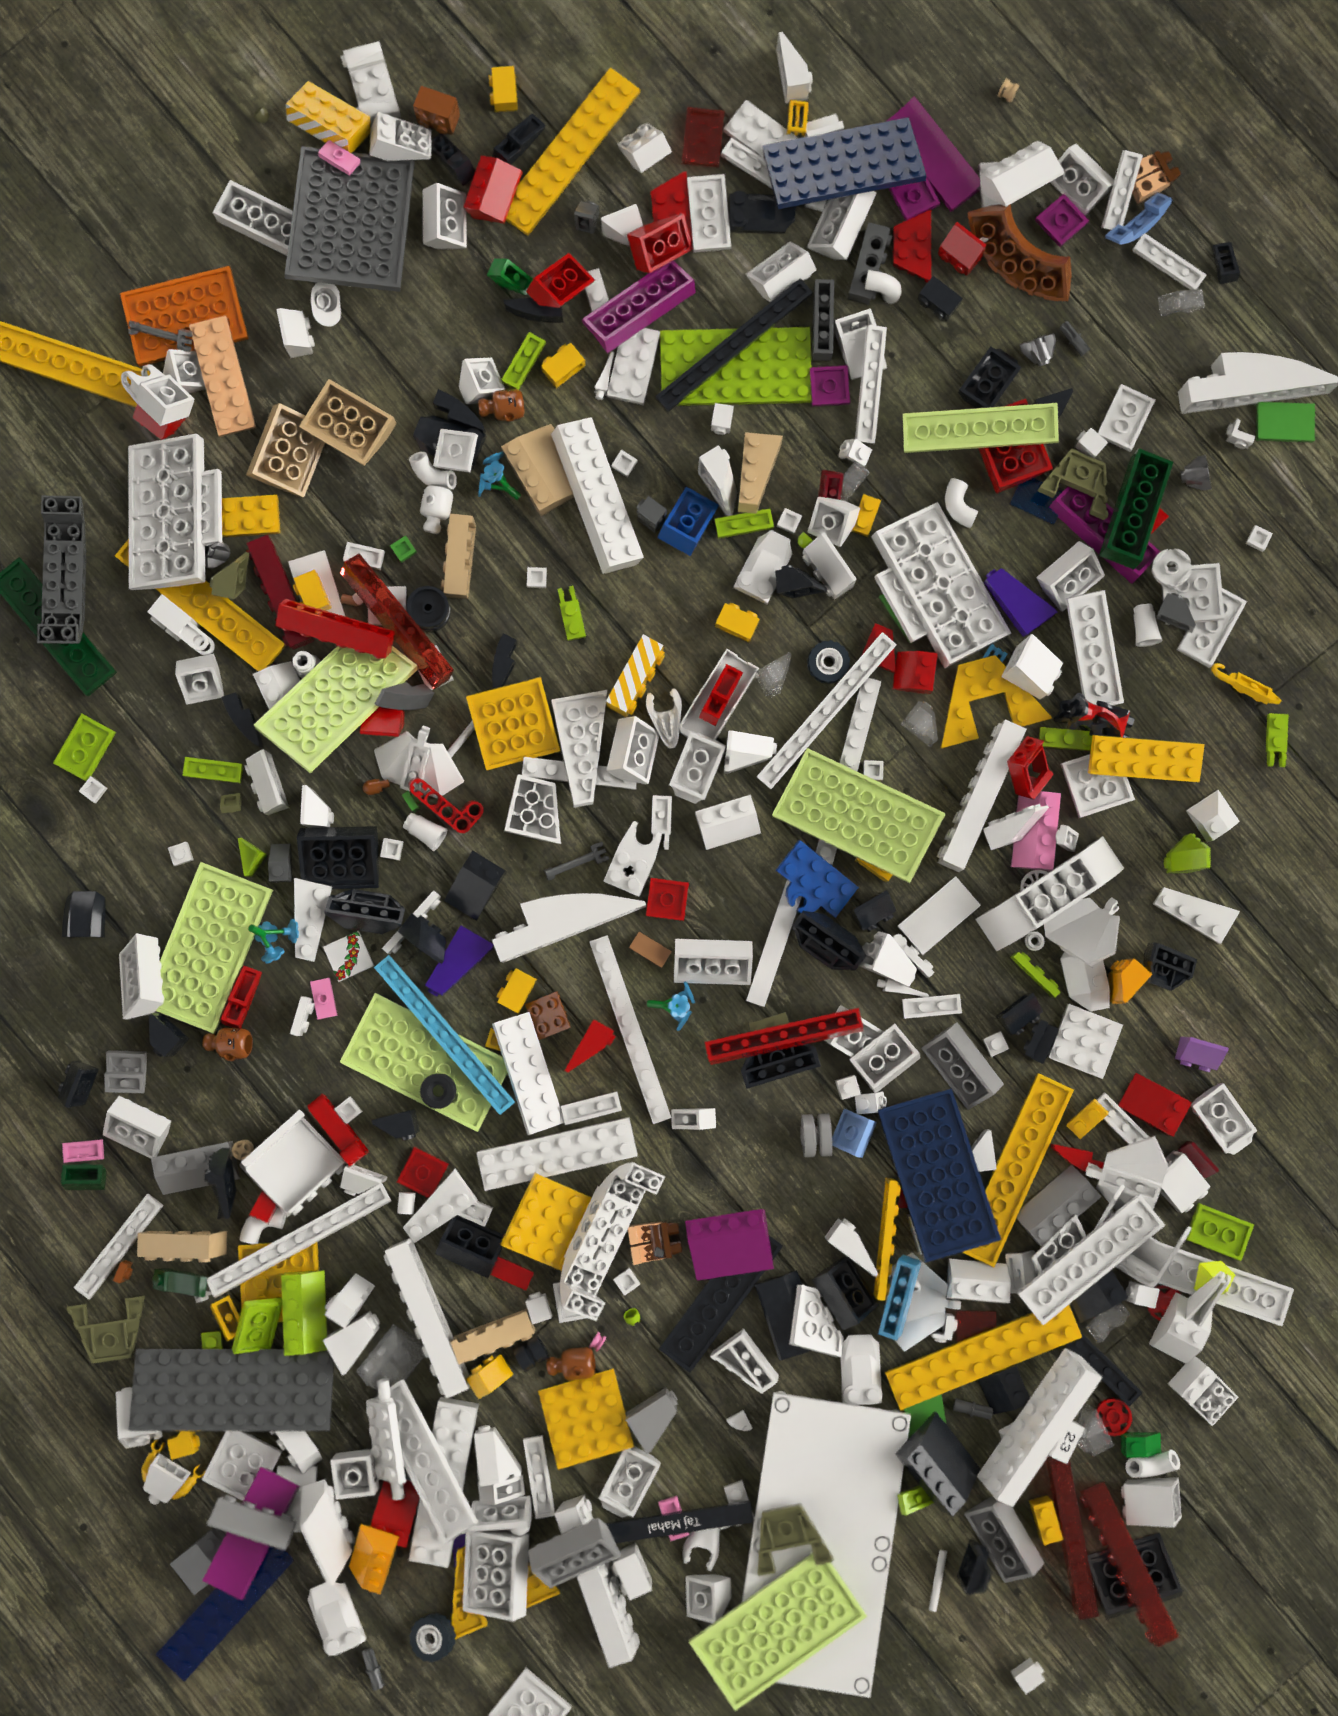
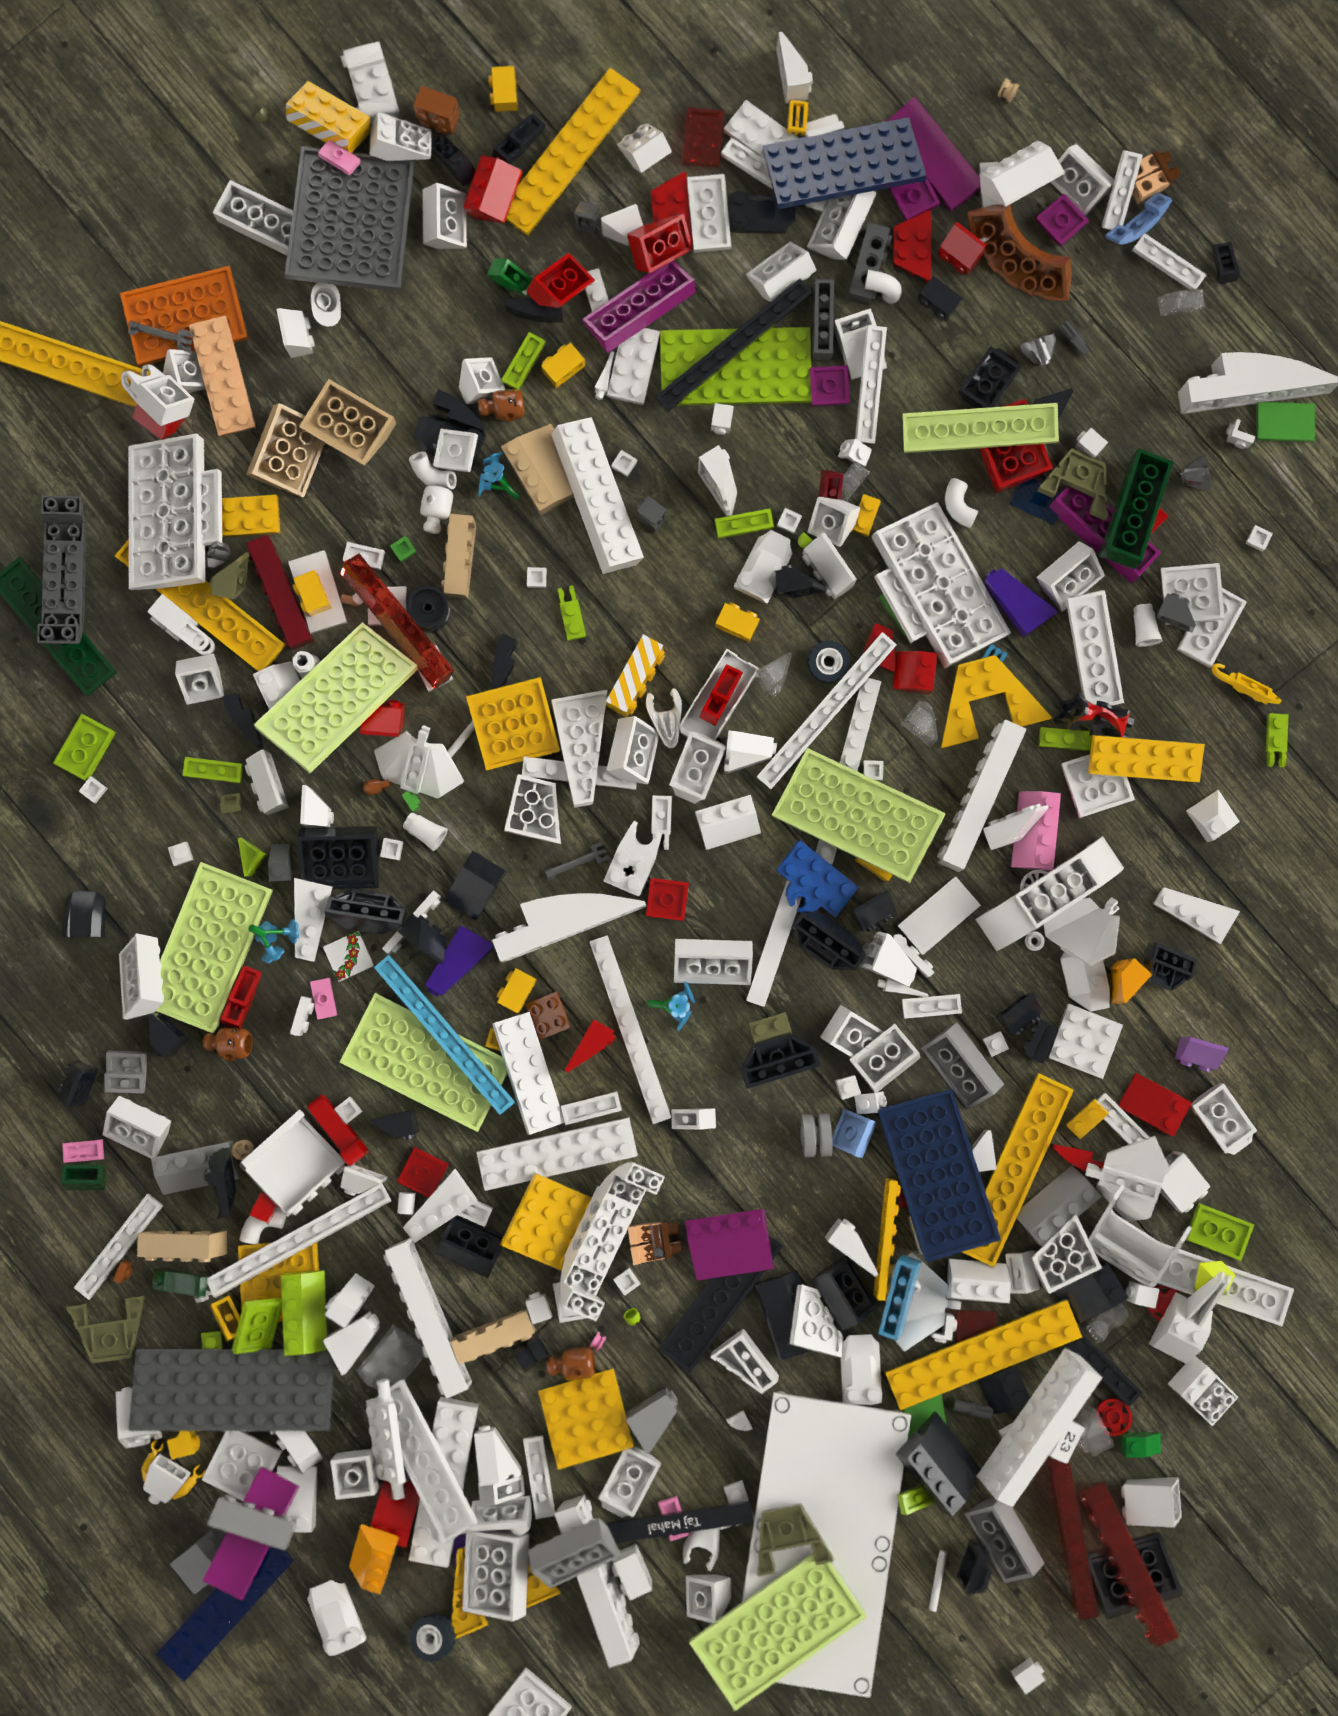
red brick [275,599,395,659] -> none
white slope [300,1479,355,1587] -> none
dark grey axle [362,1648,385,1690] -> none
dark grey slope [375,682,434,710] -> none
red beam [408,777,484,833] -> none
black tyre [420,1073,456,1109] -> none
yellow brick [466,1354,513,1399] -> none
red tile [491,1256,534,1291] -> none
medium nougat slope [629,932,672,968] -> none
blue slope [657,487,719,556] -> none
red brick [705,1008,864,1065] -> none
tan wedge [738,432,783,514] -> none
white slope [1001,634,1063,700] -> none
red window [1007,736,1054,800] -> none
lime plate [1010,952,1060,998] -> none
white plate [1017,1194,1165,1325] -> none
yellow brick [1029,1495,1063,1545] -> none
white plate [1055,825,1079,852] -> none
white plate [1098,384,1155,452] -> none
white cylinder [1126,1450,1180,1478] -> none
white plate [1152,549,1191,588] -> none
lime wedge [1164,833,1211,873] -> none
dark red slope [1178,1141,1219,1178] -> none

